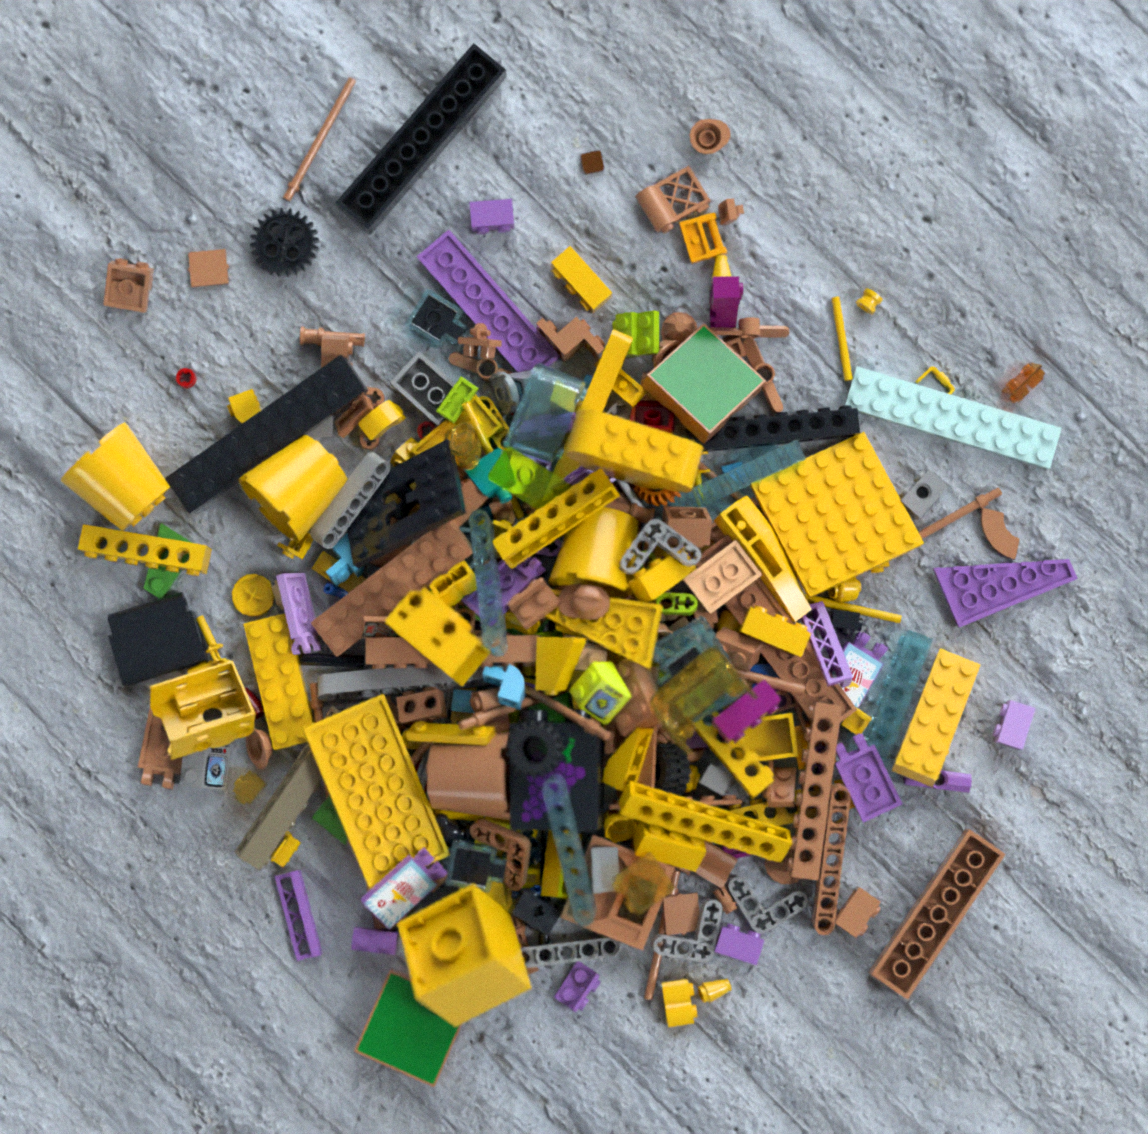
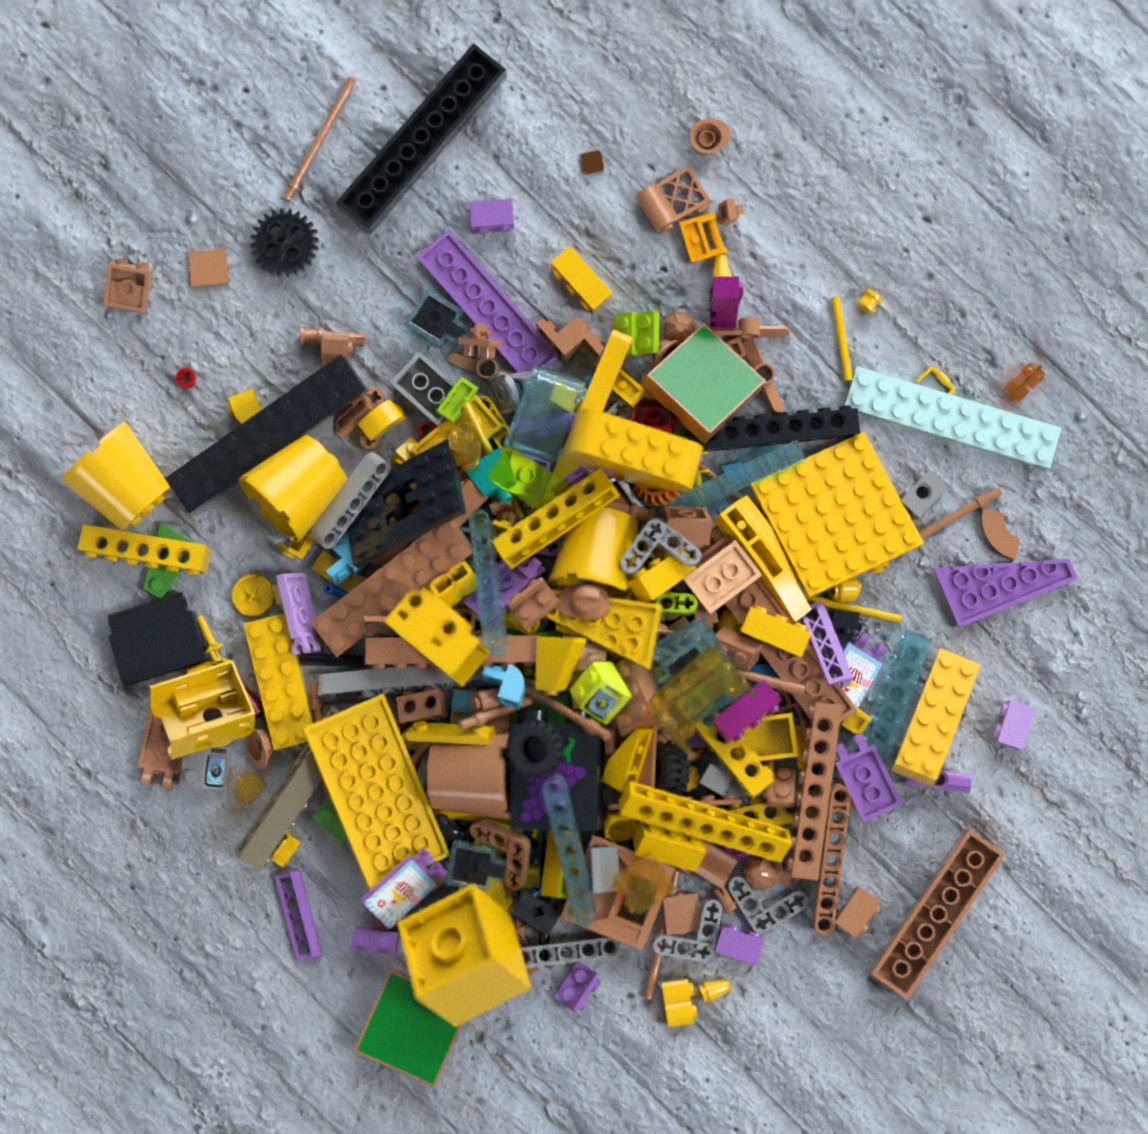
none -> nougat piece [743,855,783,891]

